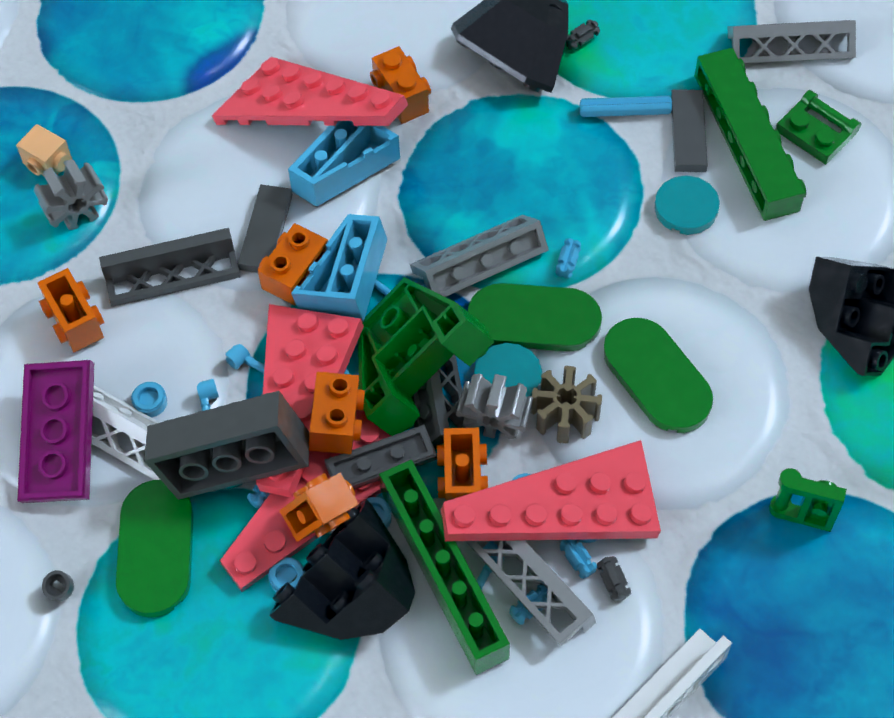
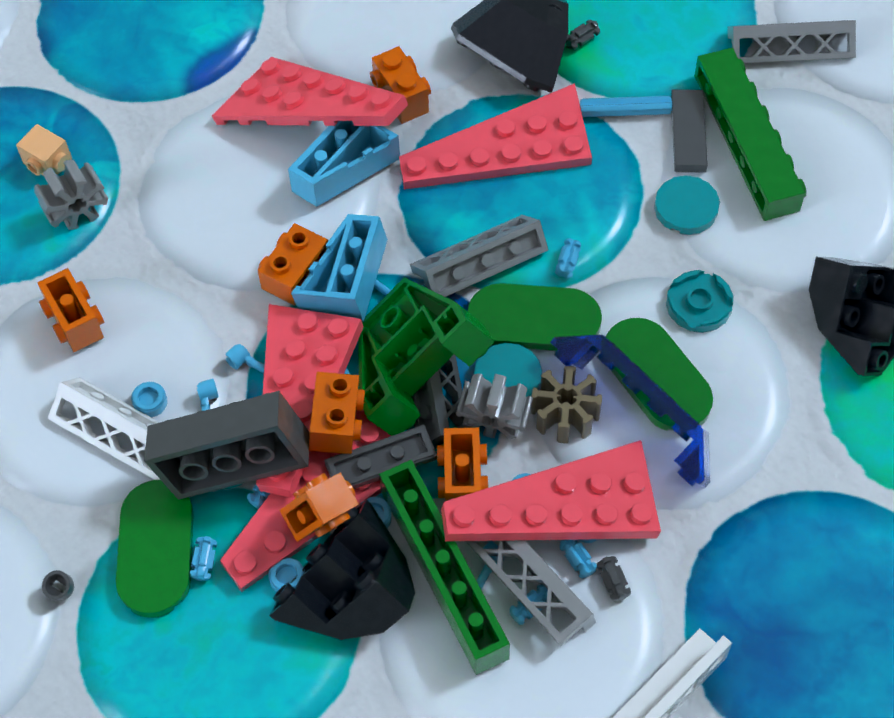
magenta tile [17,360,95,503] -> none
dark grey fence [99,228,241,307] -> none
dark grey tile [238,184,293,273] -> none
green plate [769,468,847,532] -> none
green plate [776,90,862,165] -> none
none -> medium azure piece [189,536,217,581]
none -> coral wing [399,83,592,189]
none -> clear blue slope [550,335,710,488]
none -> teal tile [666,270,734,333]

